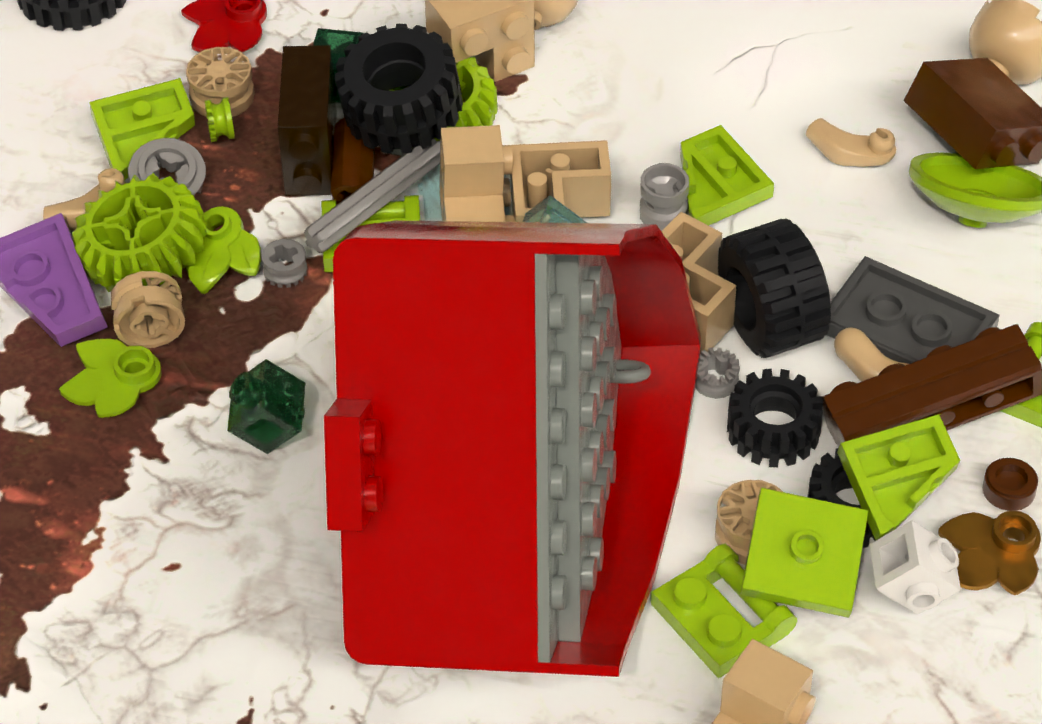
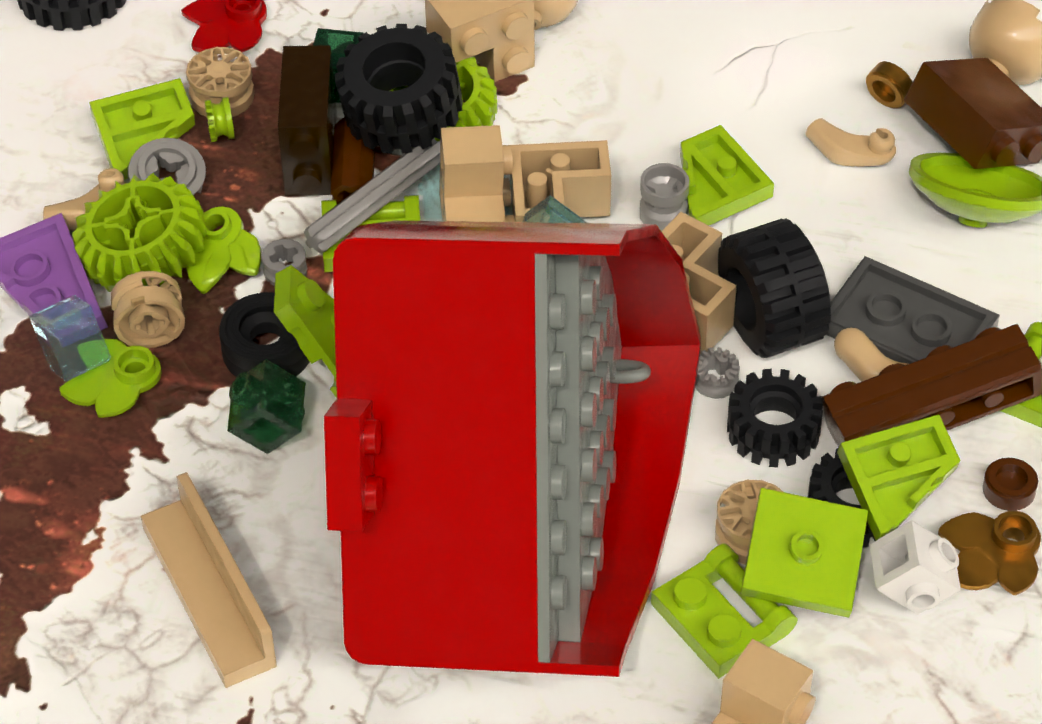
none -> clear light blue panel [29,295,111,381]
none -> tan panel [141,472,277,688]
none -> black tyre [219,292,309,386]
none -> lime wing [274,265,337,398]
none -> pearl gold tile [866,61,913,108]

